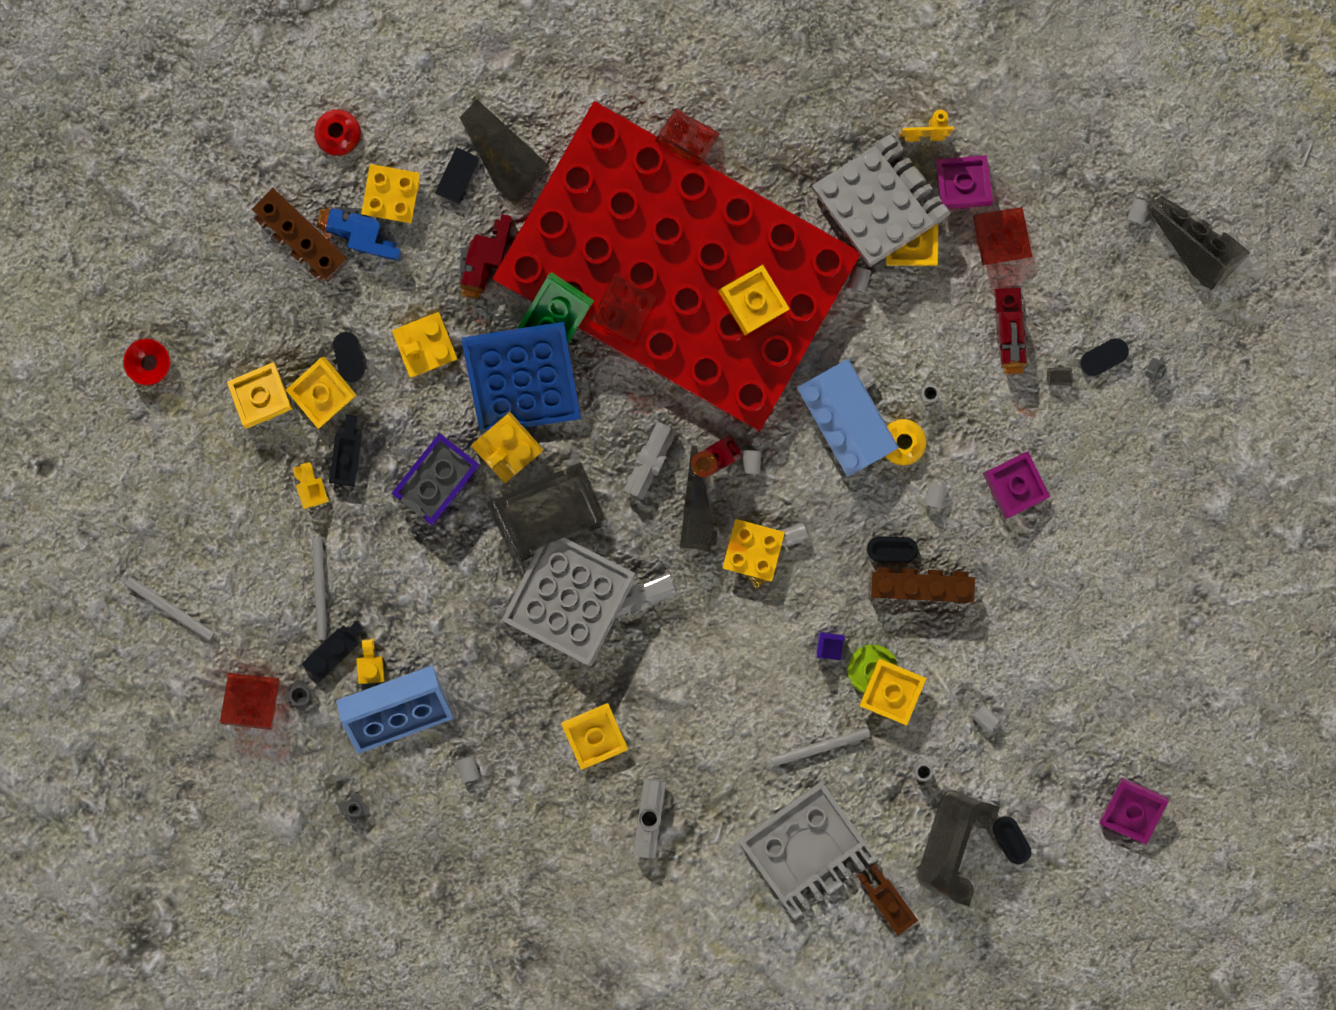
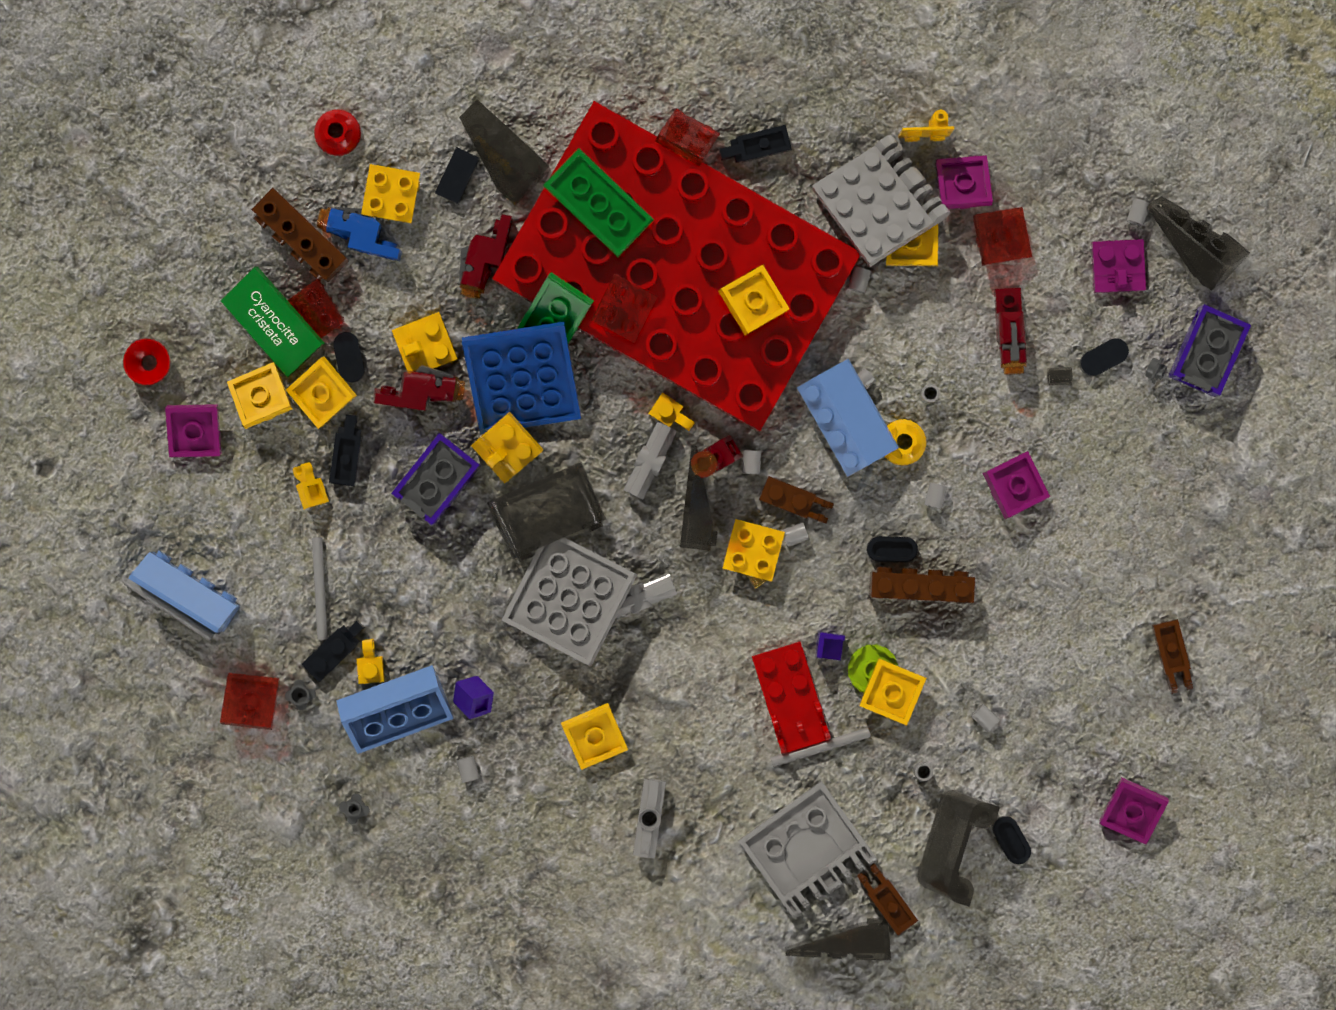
none -> medium blue slope [128,550,241,633]
none -> magenta hinge [165,404,221,457]
none -> green tile [220,266,324,377]
none -> clear red hinge [288,279,345,339]
none -> dark red plate [373,365,465,411]
none -> dark purple panel [453,676,494,719]
none -> green tile [543,148,654,257]
none -> yellow plate [648,392,694,431]
none -> black hinge [719,125,792,163]
none -> red hinge [751,641,831,754]
none -> reddish brown hinge [759,476,834,524]
none -> clear smoke wedge [784,918,891,960]
none -> magenta hinge [1091,239,1146,293]
none -> reddish brown hinge [1152,619,1193,694]
none -> dark grey piece [1168,304,1251,397]

